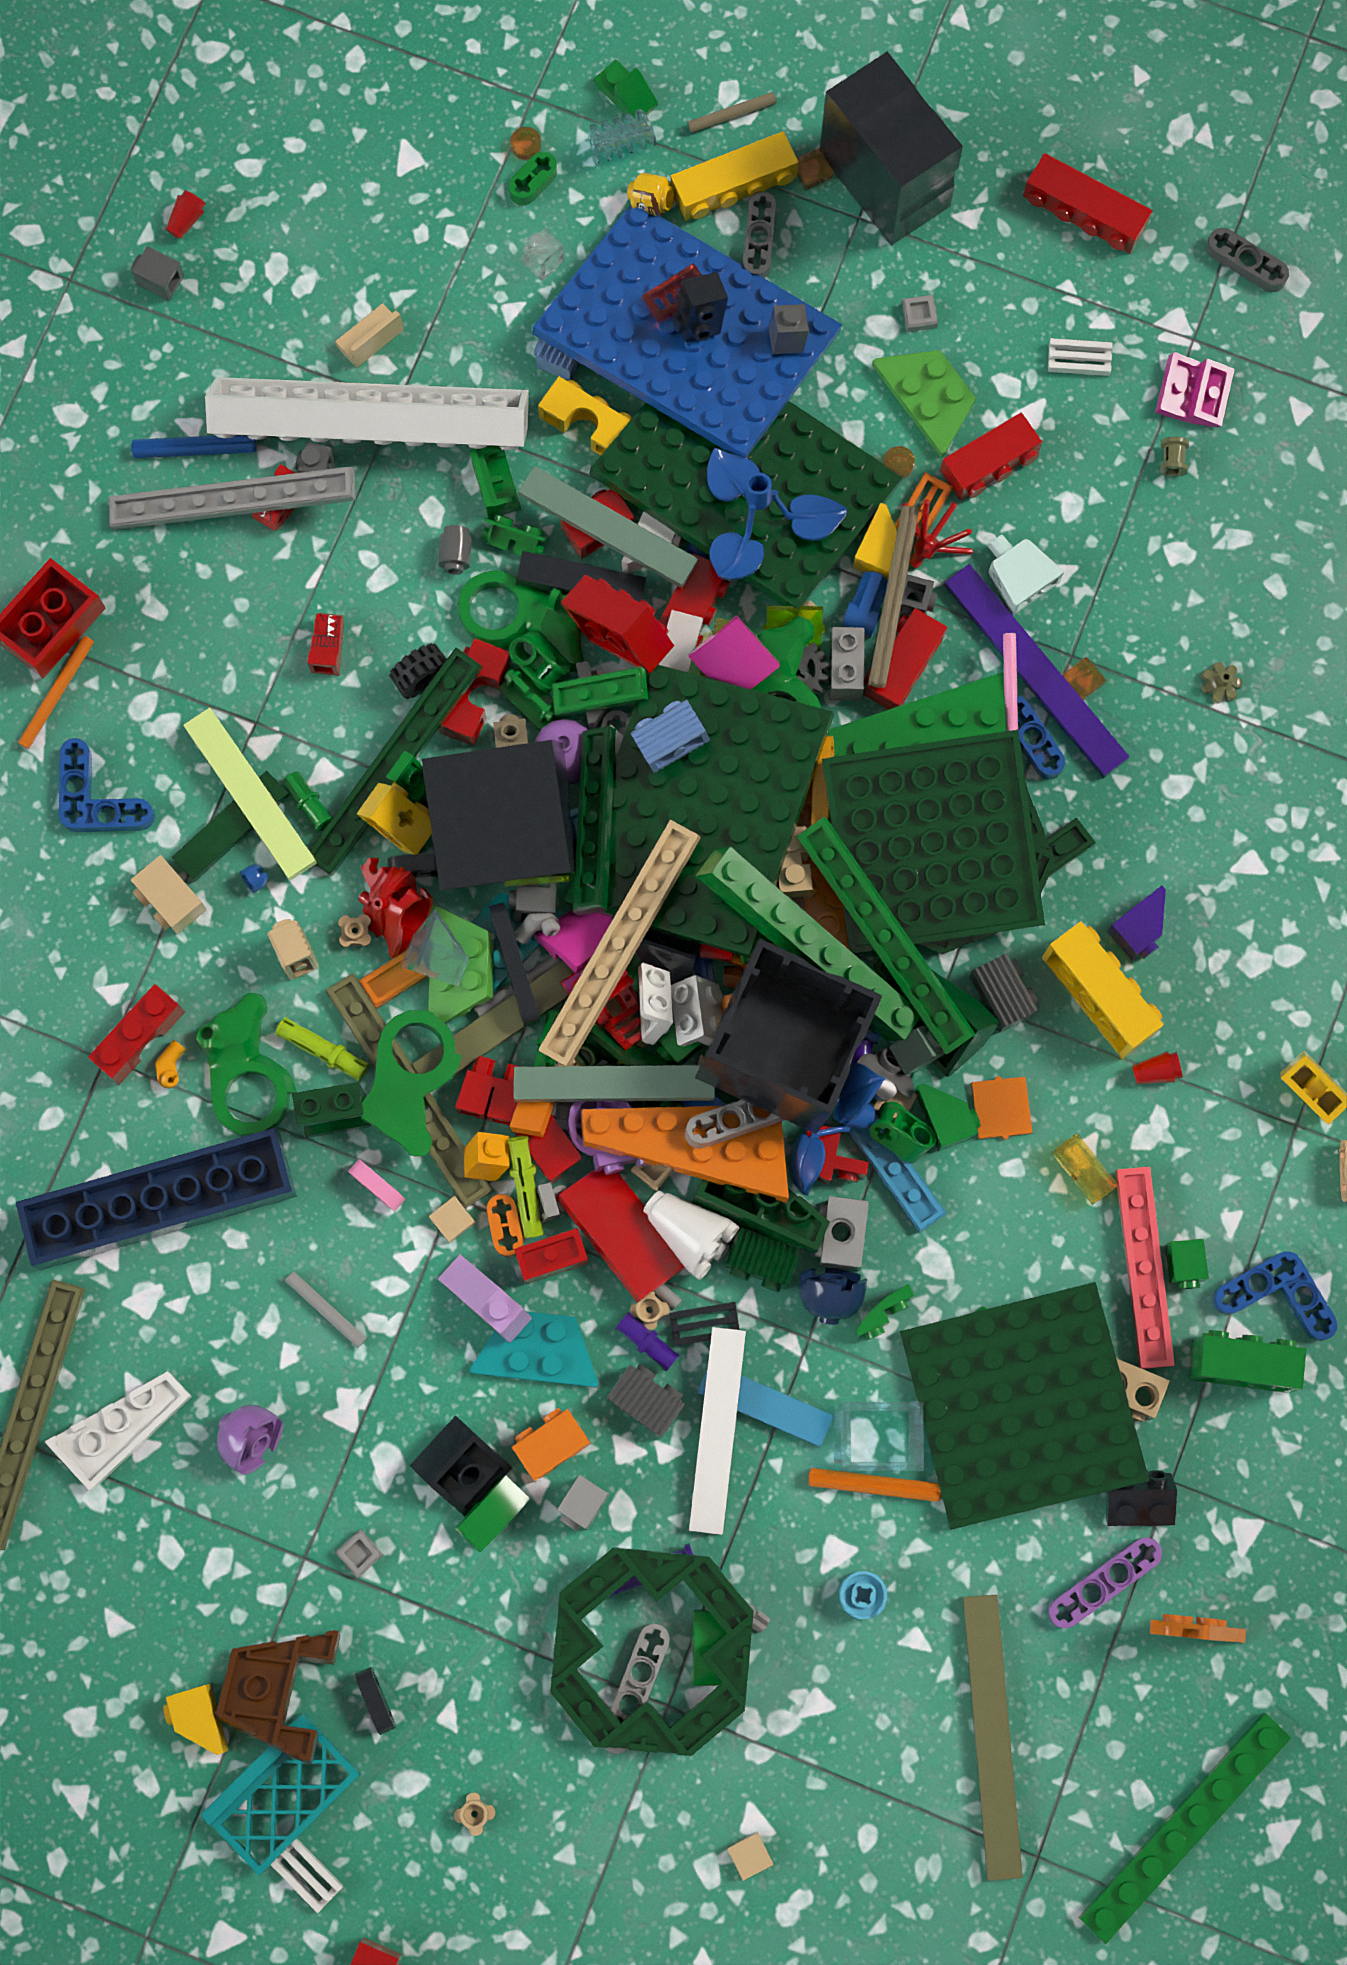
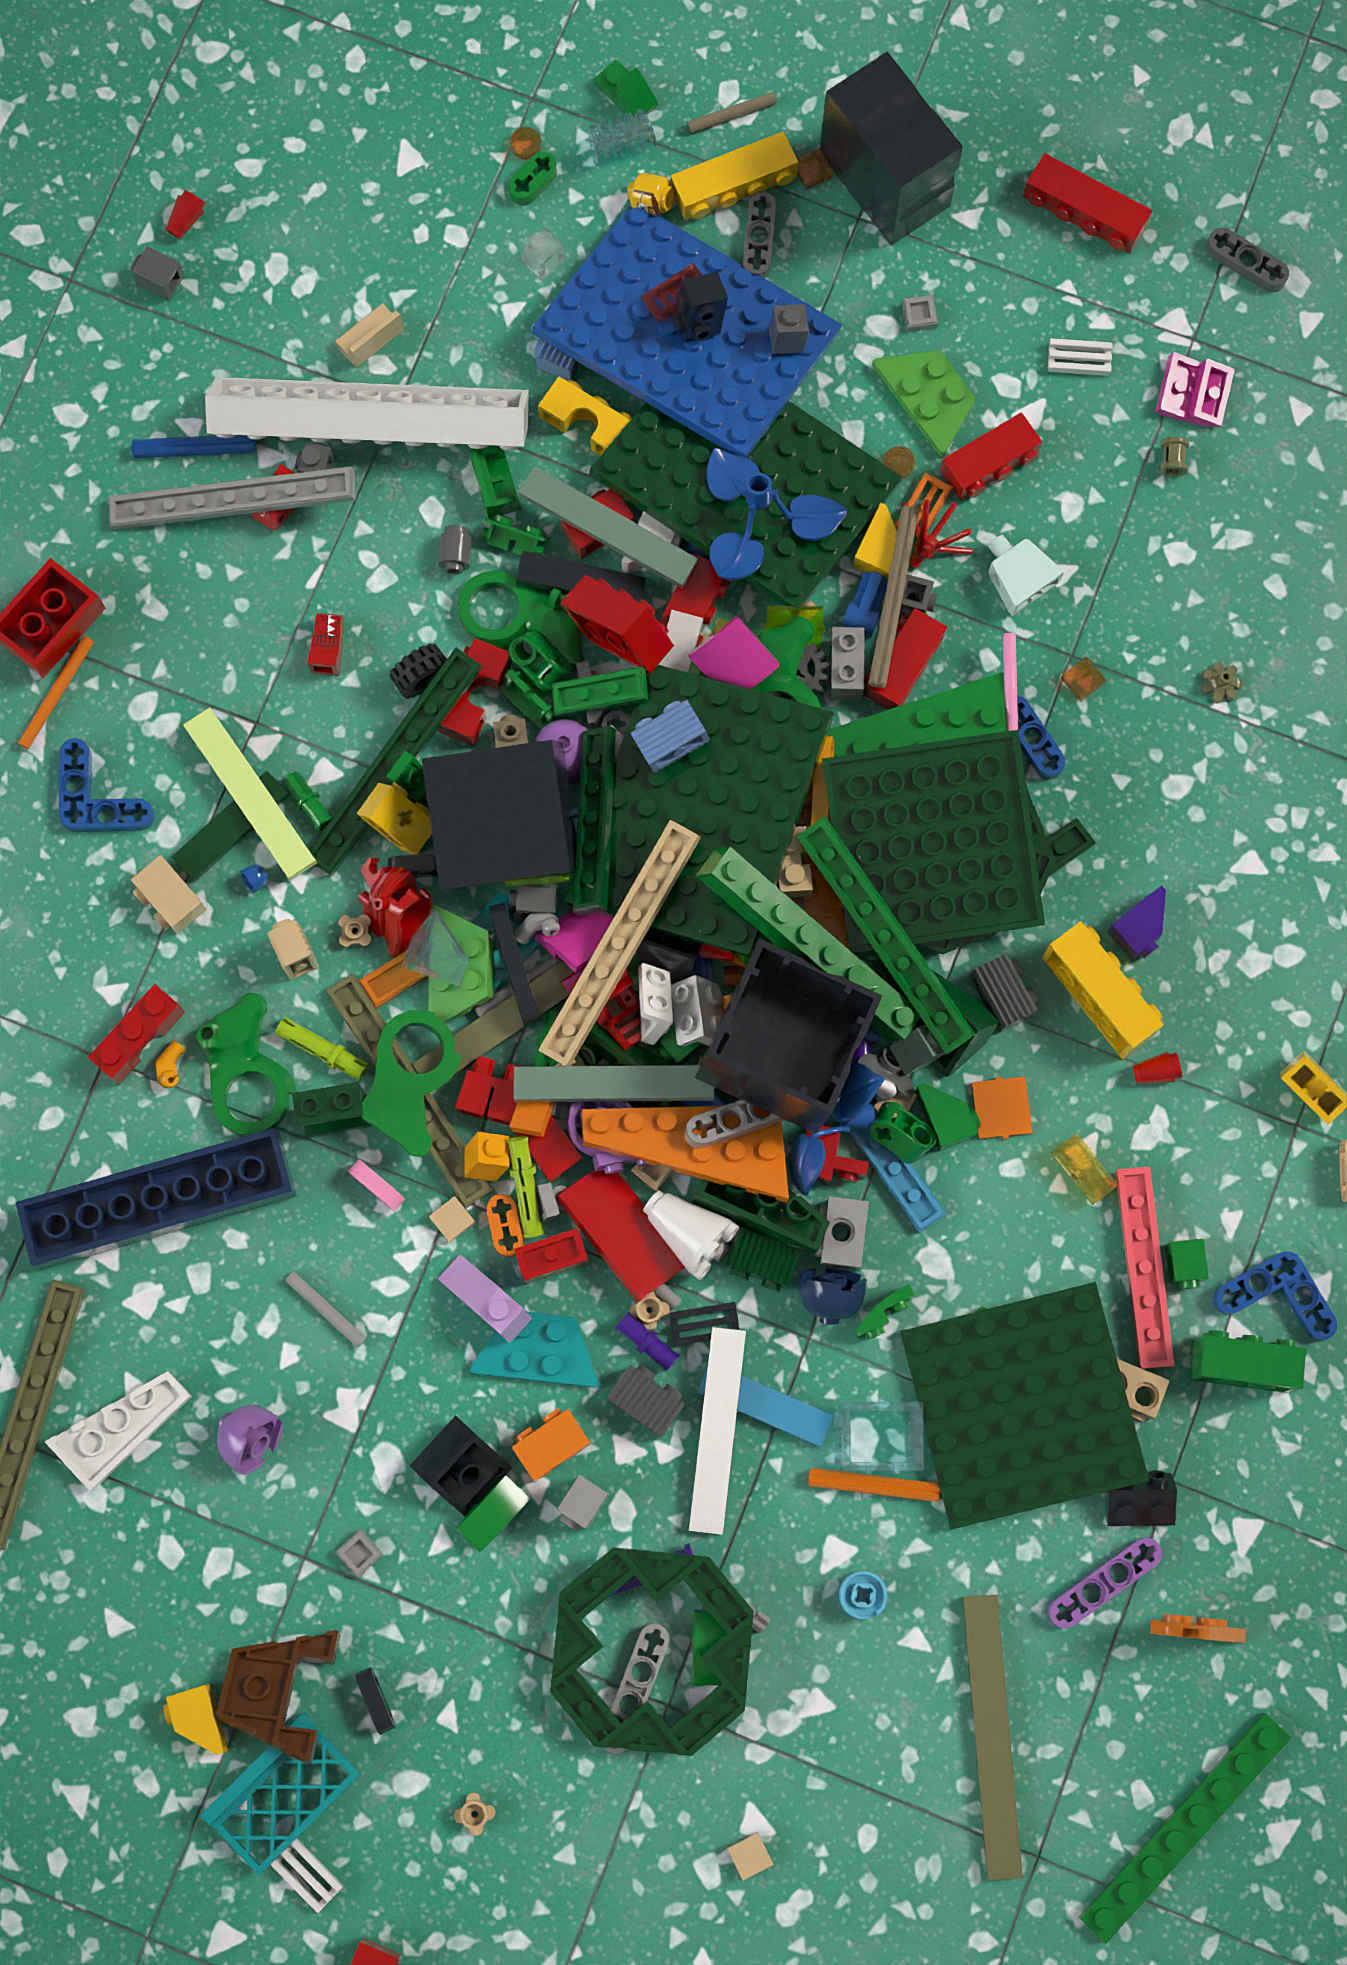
dark purple tile [944,564,1130,778] -> none

